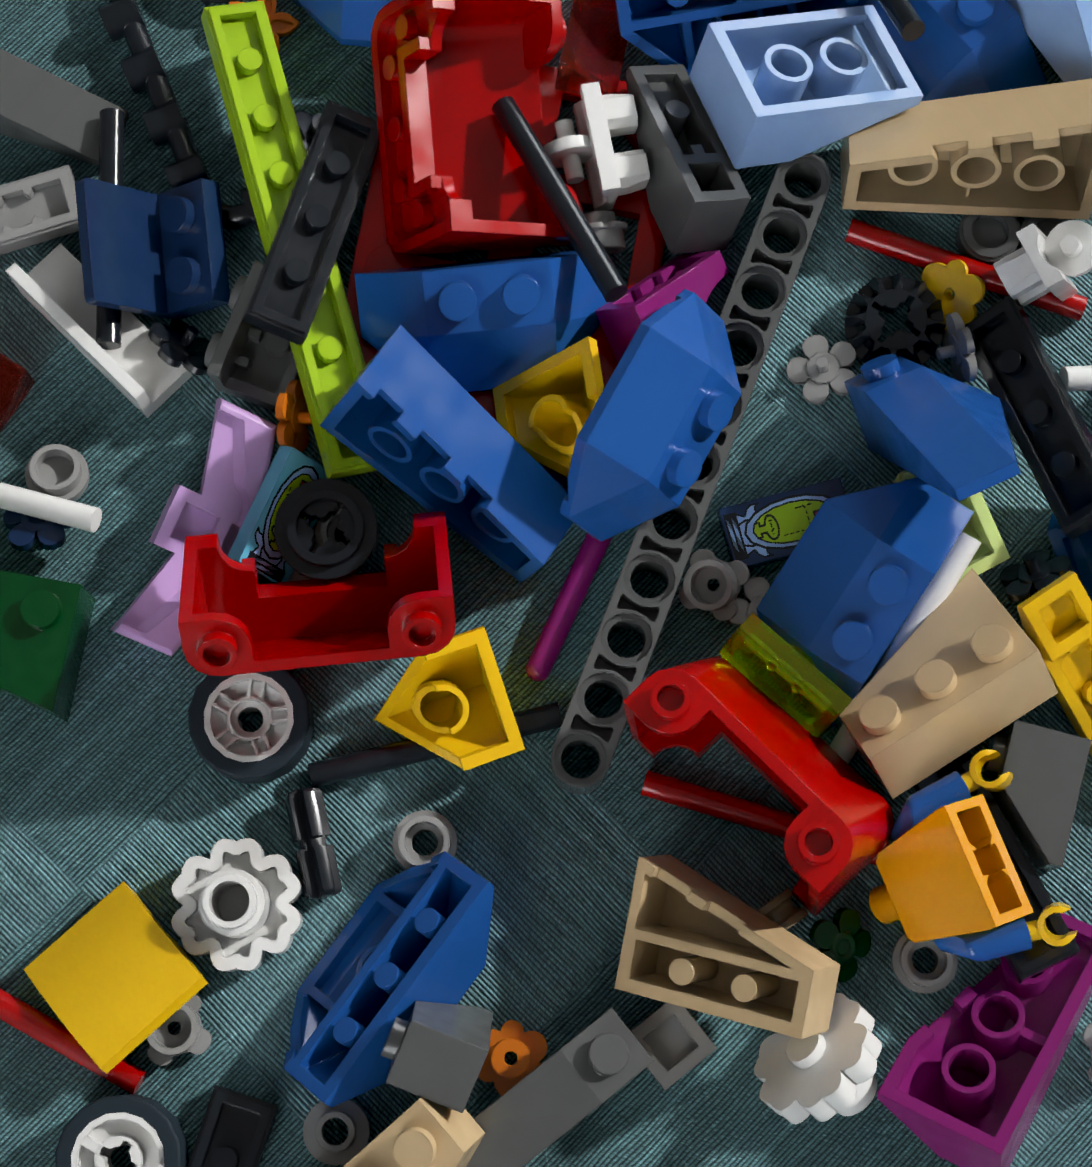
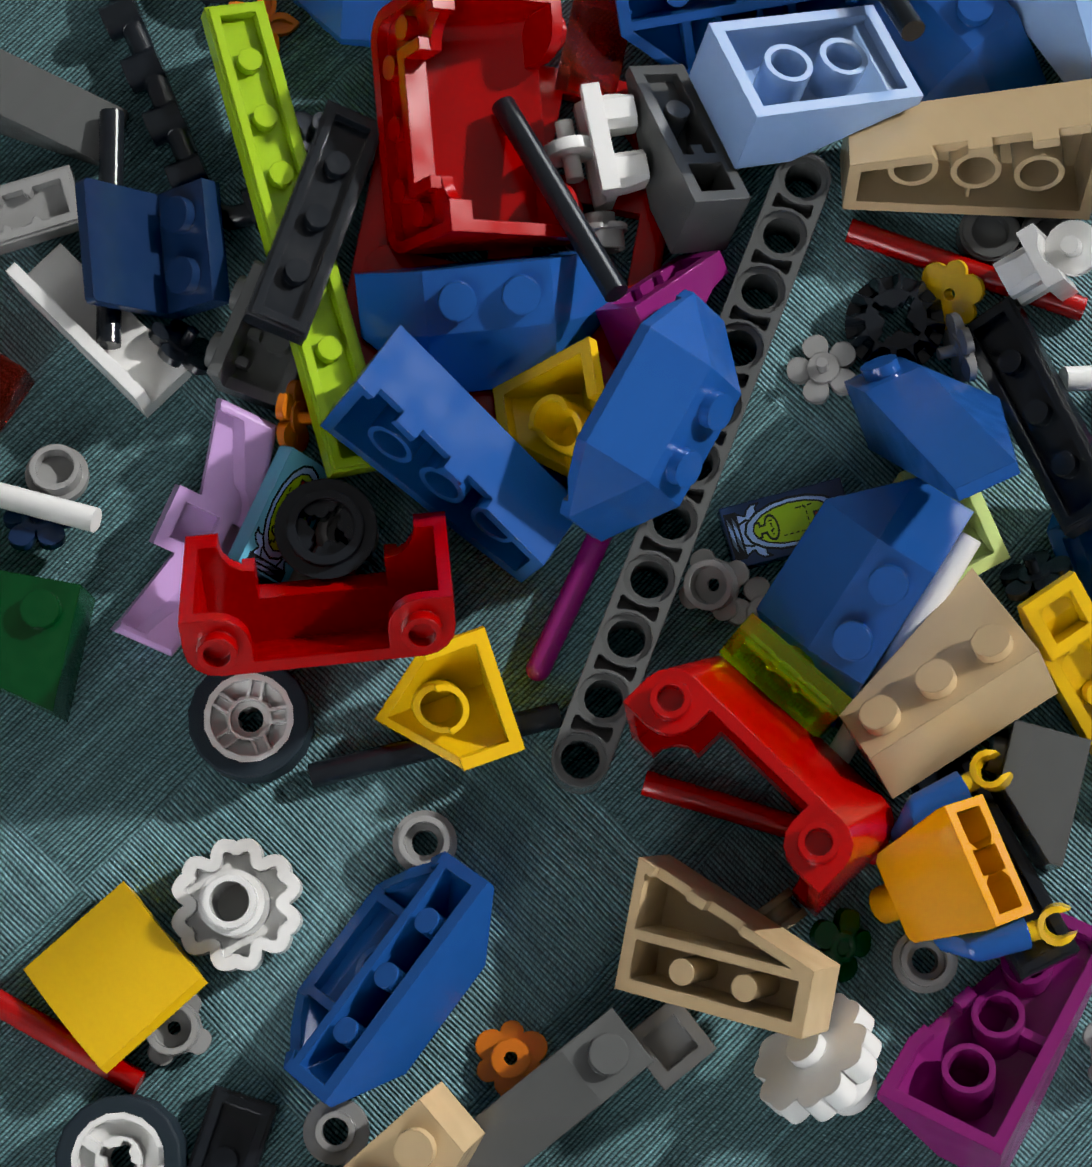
black piece [285,787,342,900] -> none
dark grey slope [381,1001,493,1113] -> none

